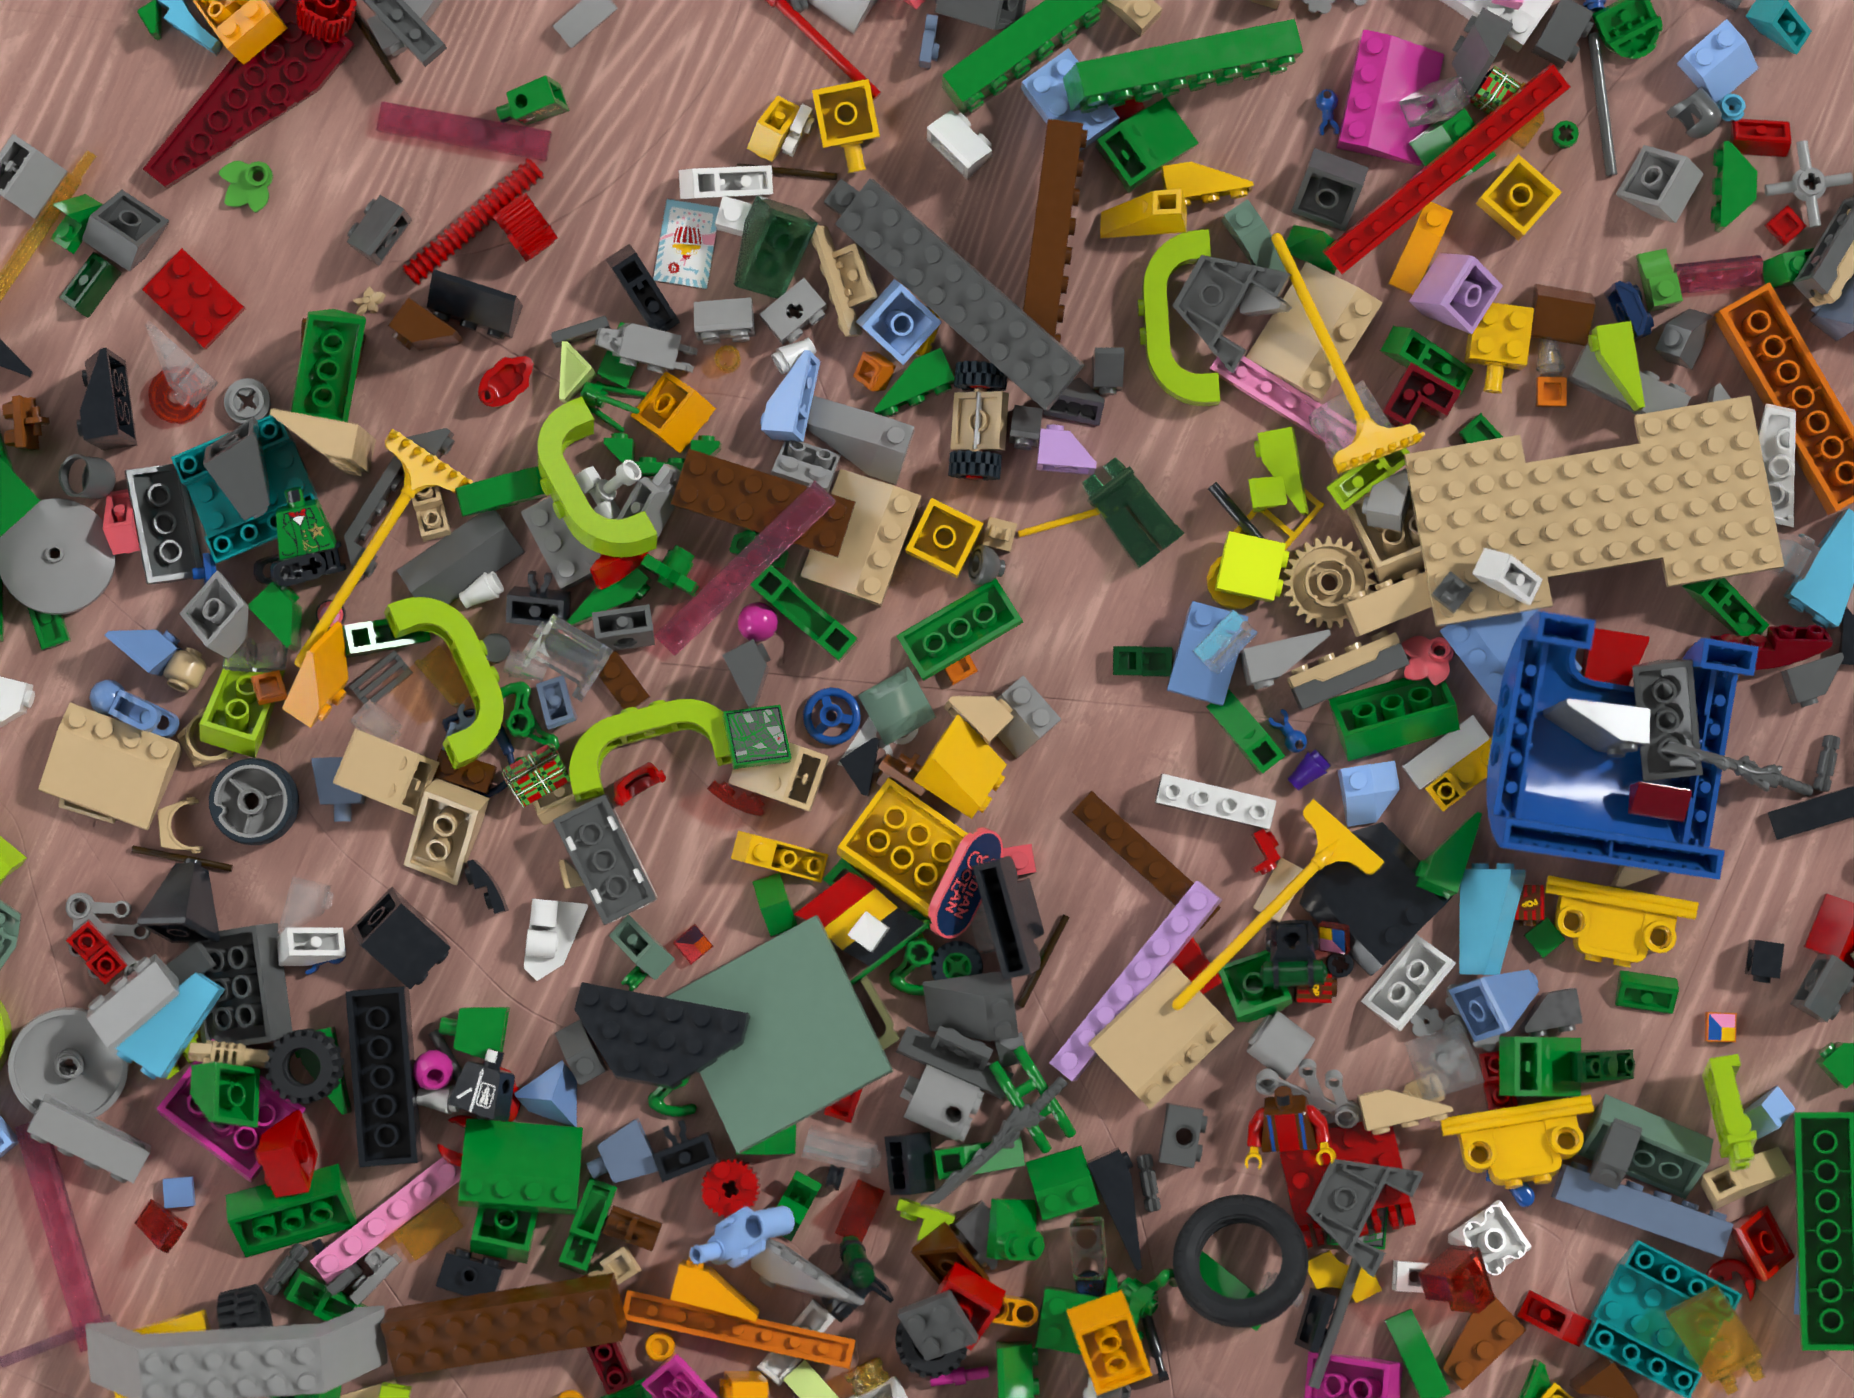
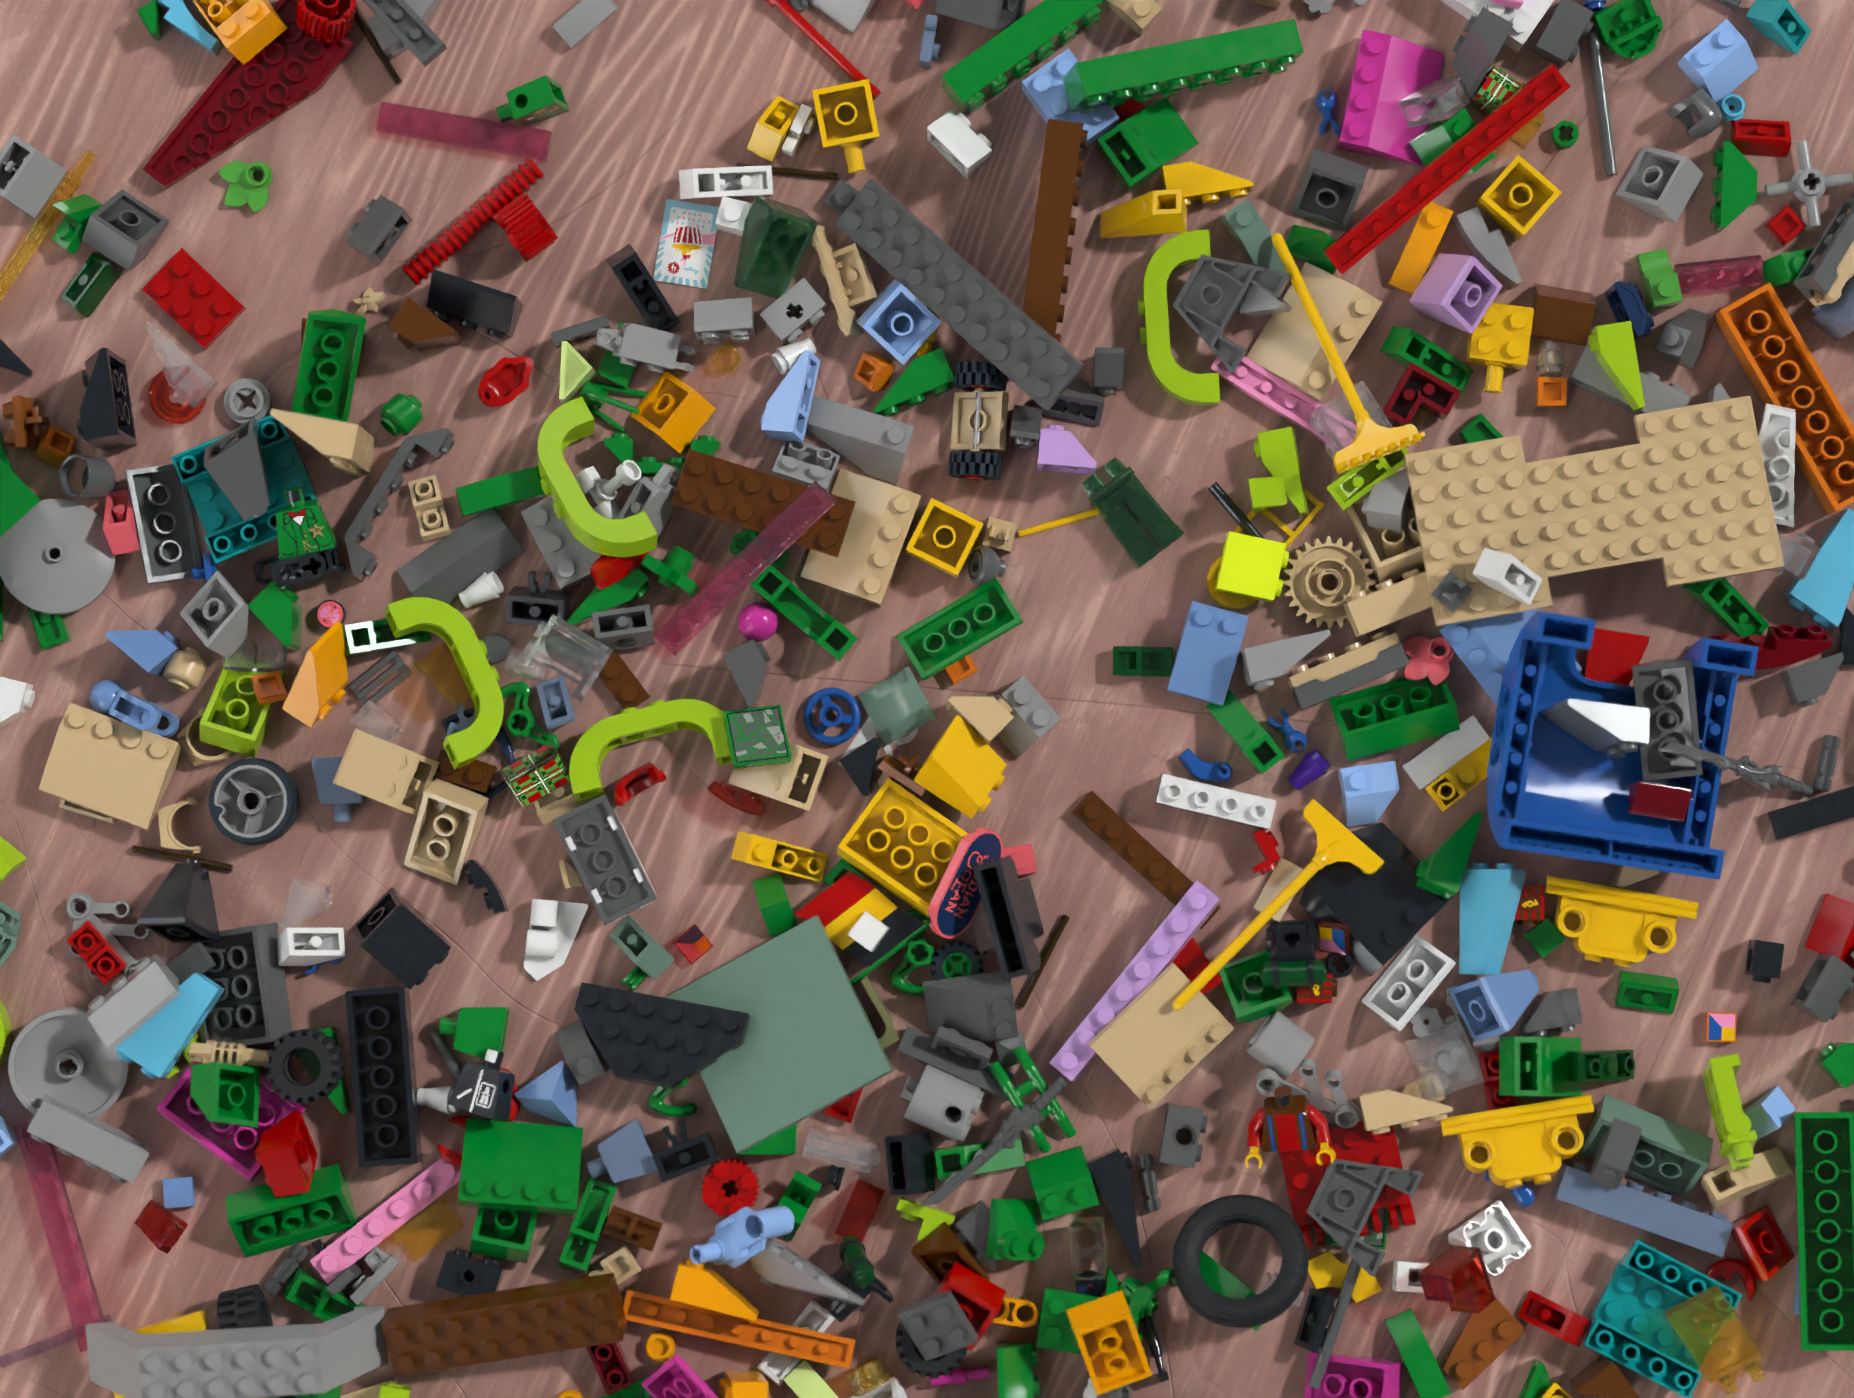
yellow piece [294,429,473,668] -> none
dark pink piece [413,1050,454,1091] -> none
clear slope [1193,609,1258,674] -> none
none -> orange slope [34,425,77,468]
none -> green head [380,393,423,436]
none -> blue arm [1178,748,1233,782]
none -> light grey slope [1453,206,1522,289]

